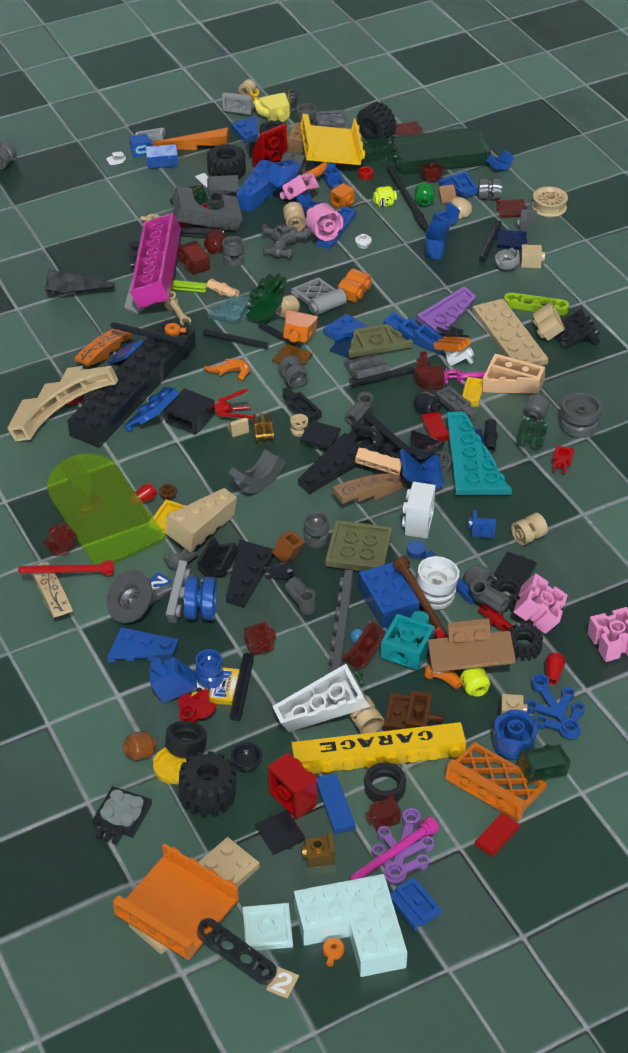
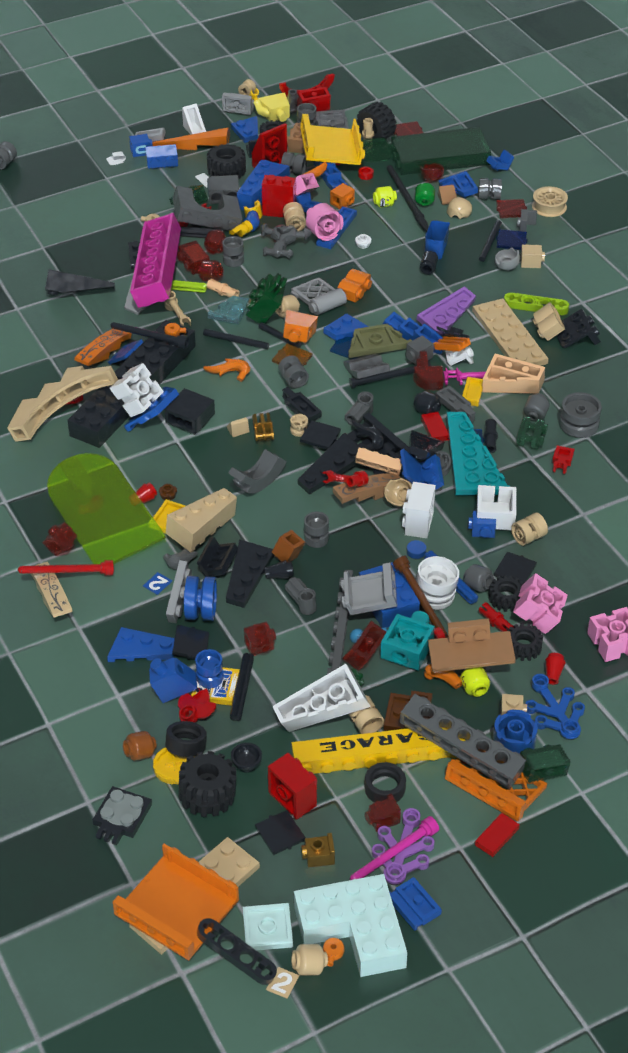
flat silver piece [107,570,172,624] -> none
red plant [215,388,254,419] -> none
blue brick [268,159,300,187] -> none
blue tile [317,773,356,835] -> none
olive plate [325,520,393,571] -> none
blue bracket [432,202,460,225] -> none
dark grey piece [470,578,510,614] -> none
none -> white brick [110,363,164,417]
none -> black piece [172,625,209,659]
none -> white slope [182,104,206,135]
none -> clear red head [198,260,223,281]
none -> yellow piece [229,200,263,237]
none -> red brick [262,175,296,218]
none -> red piece [279,74,335,112]
none -> tan head [291,944,328,975]
none -> red brick [323,470,369,487]
none -> light grey panel [341,563,397,615]
none -> tan pin [362,118,374,149]
none -> tan hair [384,478,412,507]
none -> dark grey brick [400,694,526,789]
none -> dark grey brick [406,336,434,365]
none -> black brick [420,251,438,274]
none -> white piece [476,485,516,530]

